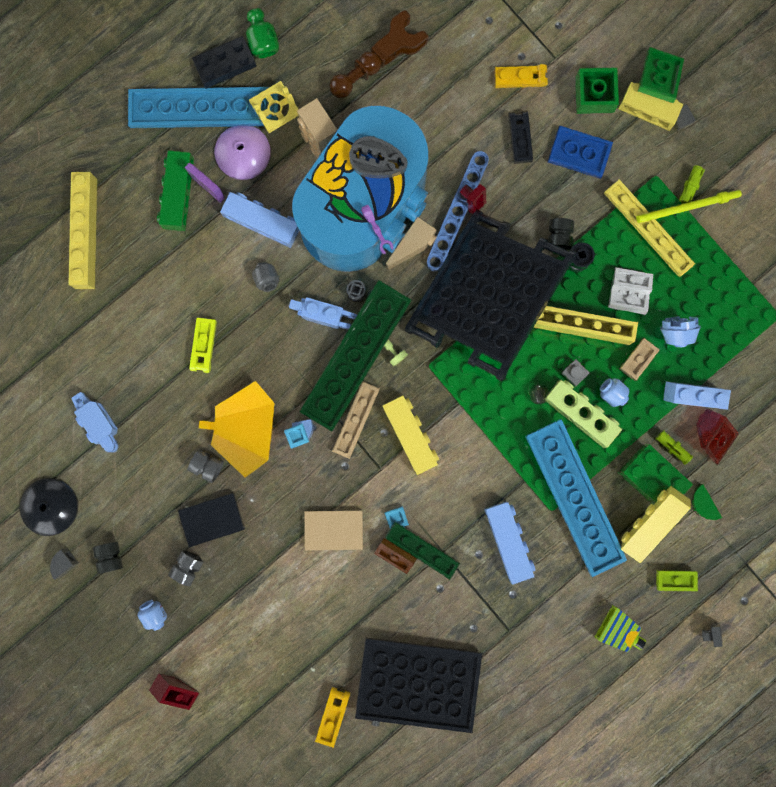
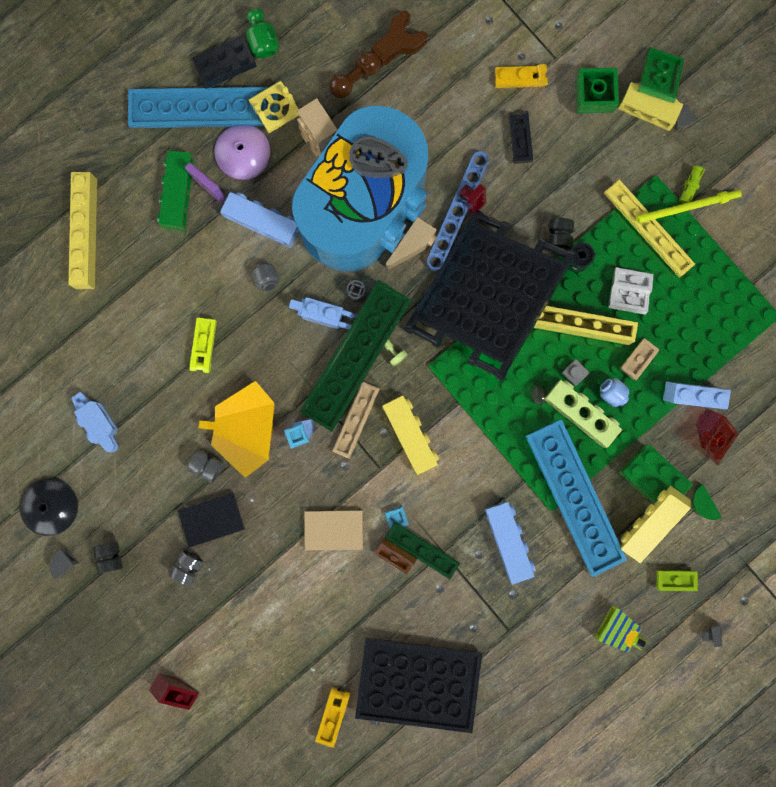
light blue head [137,600,167,631] -> none
medium lavender piece [361,205,393,254] -> none
blue tile [548,125,613,179] -> none
lime pin [656,430,693,465] -> none
light blue cone [660,316,701,347] -> none

